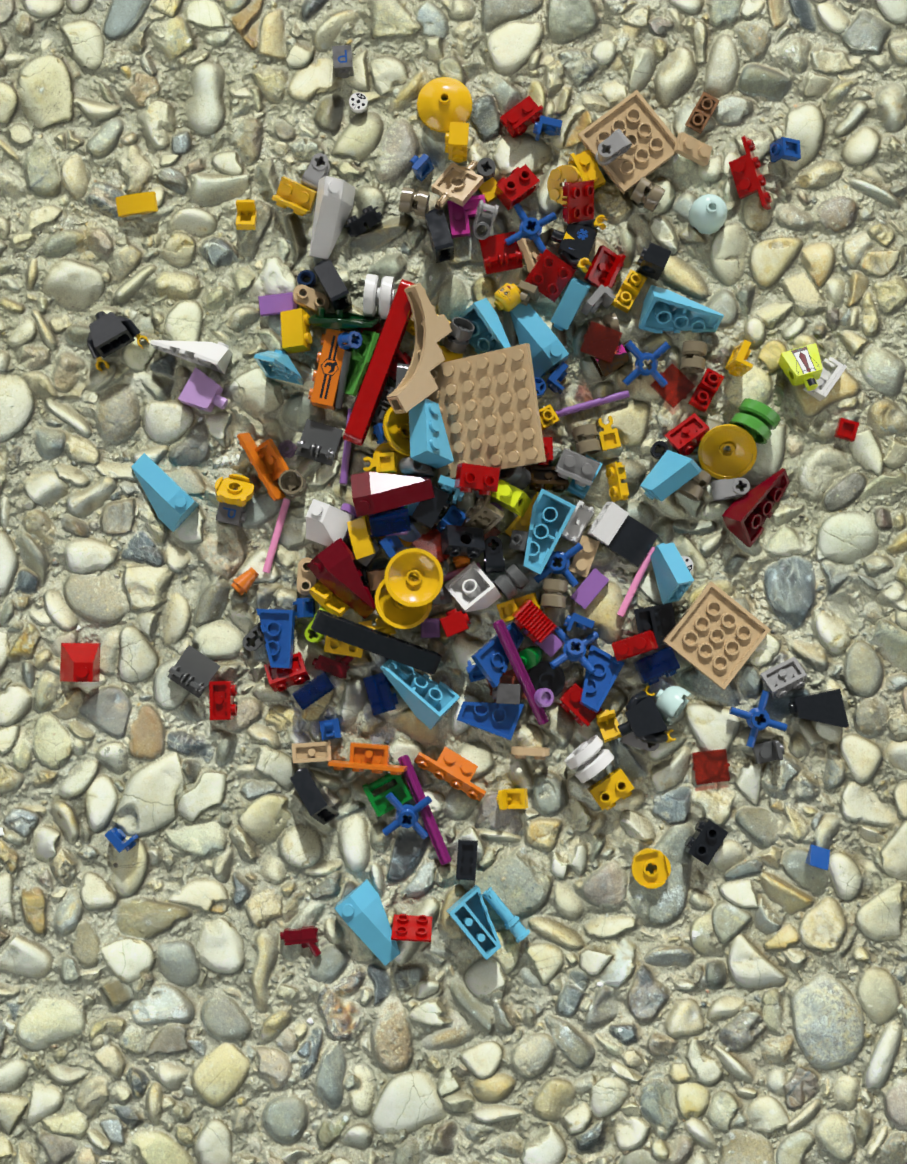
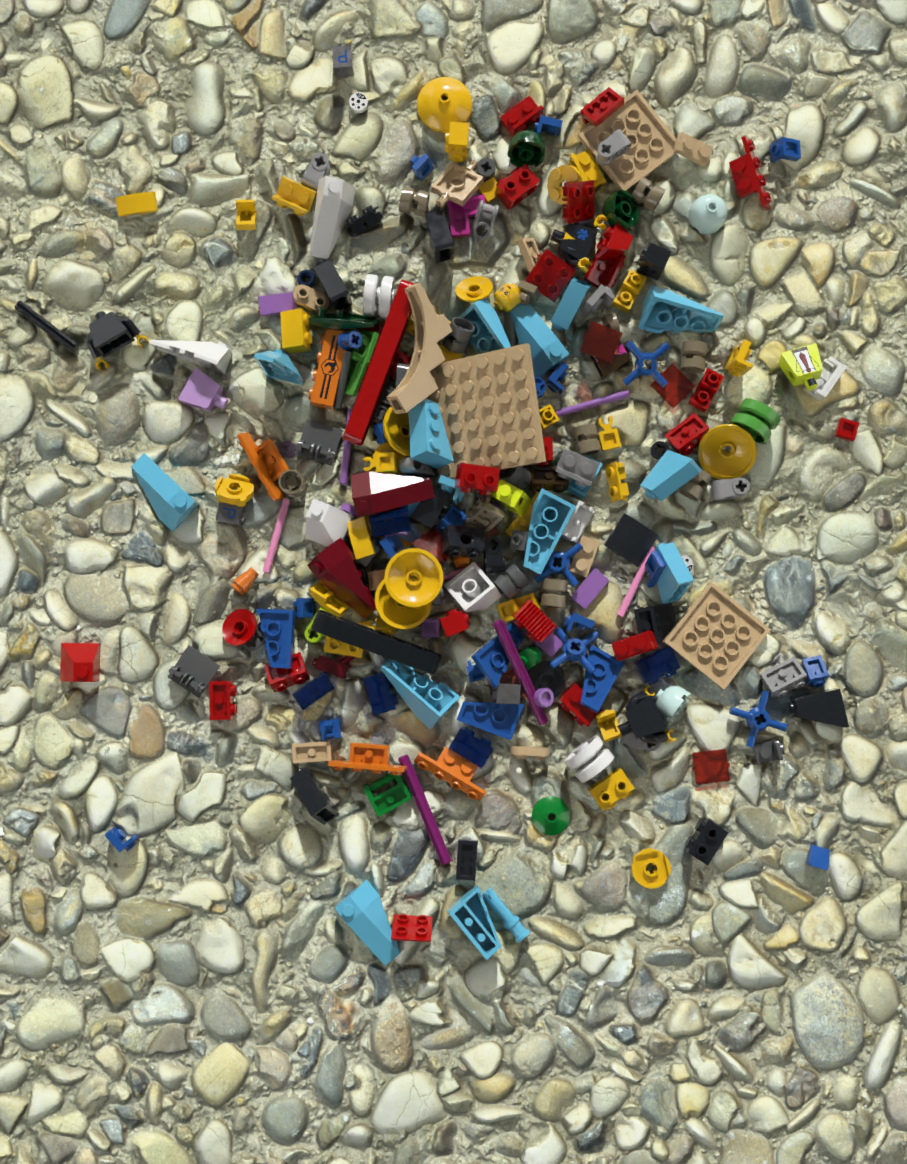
dark red piece [280,926,321,957] -> none
tan plate [297,557,317,596] -> none
blue bar [382,792,432,839] -> none
red hinge [479,231,523,275] -> none
yellow bracket [497,788,528,810] -> none
blue bar [504,203,557,254] -> none
white hinge [586,502,629,545] -> none
medium nougat slope [685,92,720,134] -> none
dark red wedge [722,468,790,547] -> none
none -> black axle [14,301,79,352]
none -> red dish [222,609,257,646]
none -> clear blue brick [448,727,494,769]
none -> yellow dish [455,276,493,302]
none -> dark green cylinder [507,130,545,168]
none -> green dish [532,796,570,835]
none -> red bracket [581,87,625,127]
none -> red slope [595,224,633,259]
none -> dark green cylinder [602,190,639,230]
none -> blue tile [645,551,666,588]
none -> bracket [801,655,829,688]

